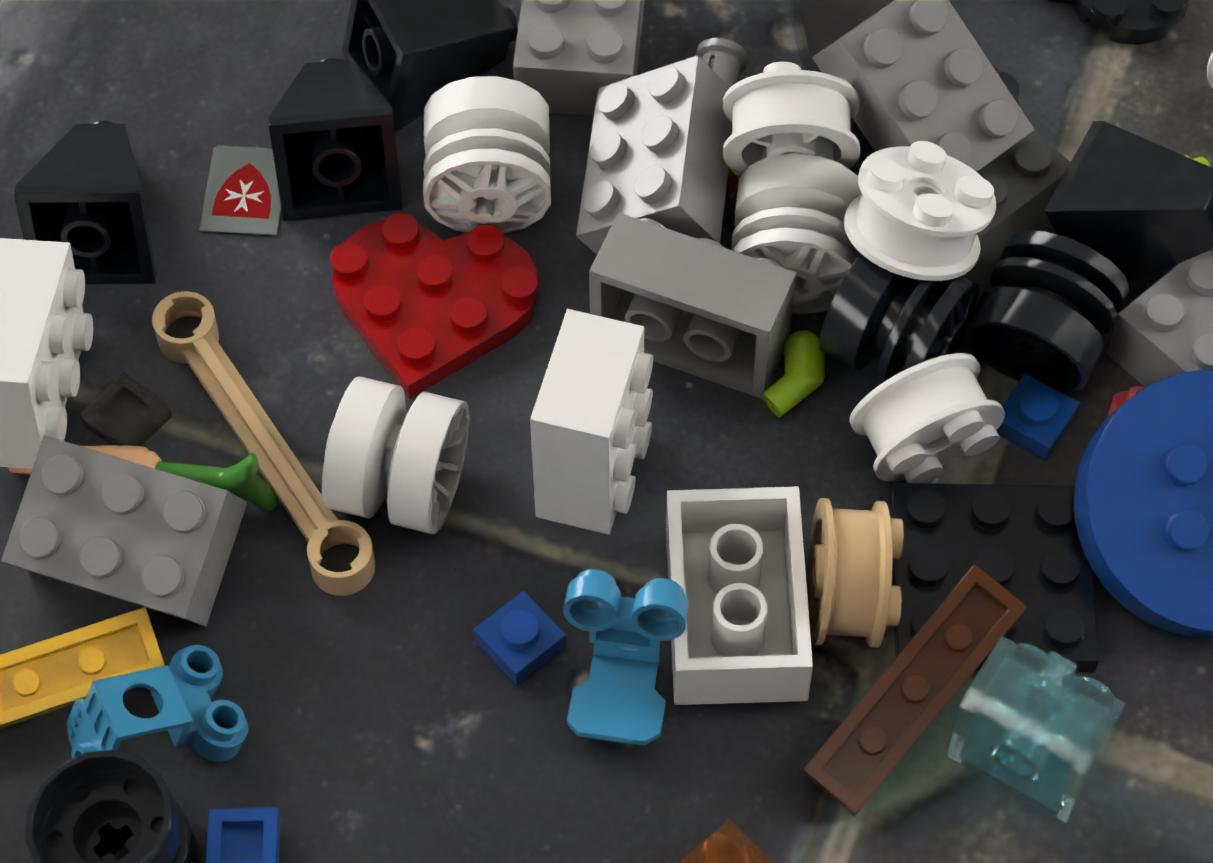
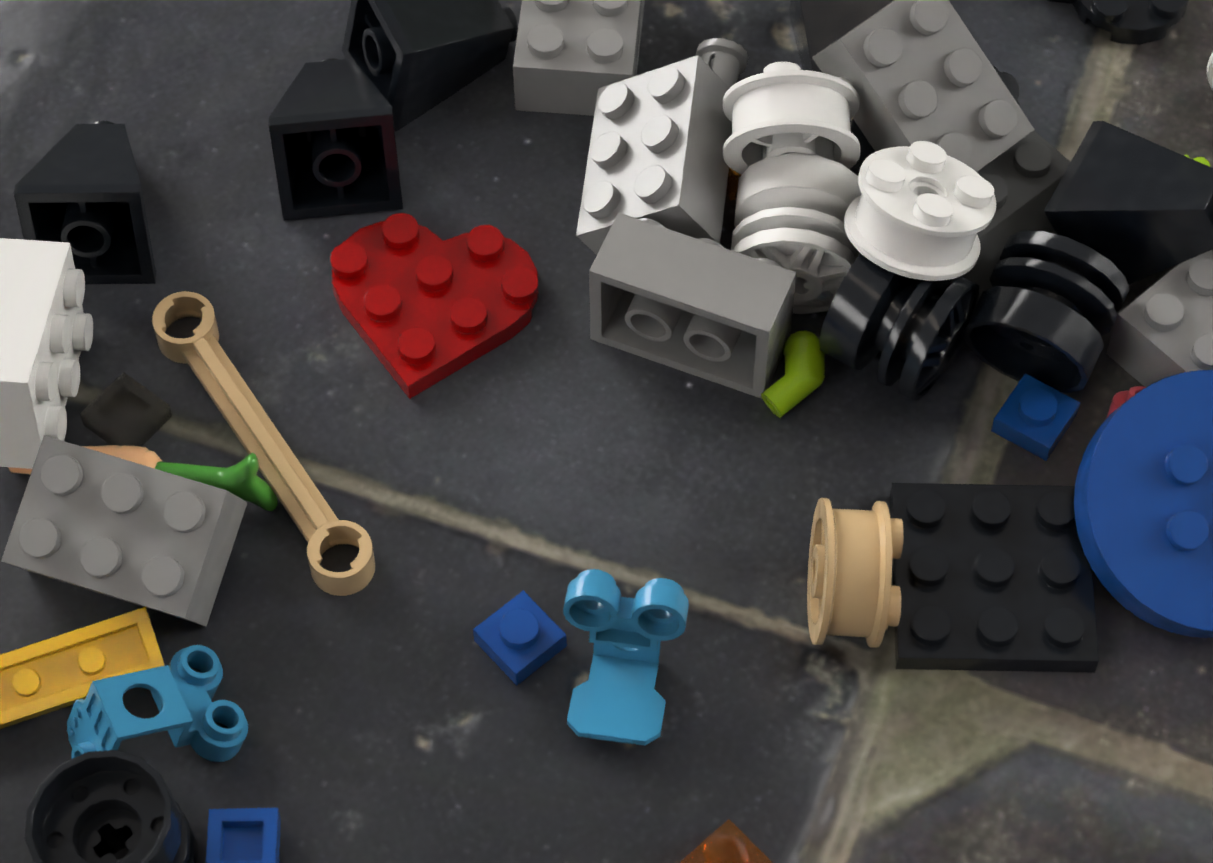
light grey sticker [199,145,281,235] -> none
white wheel [322,376,470,534] -> none
white wheel [423,76,551,234] -> none
white brick [530,309,653,535] -> none
white brick [666,486,813,705] -> none
reddish brown plate [802,564,1027,817] -> none
white wheel [850,353,1005,483] -> none
clear light blue hinge [947,636,1126,823] -> none

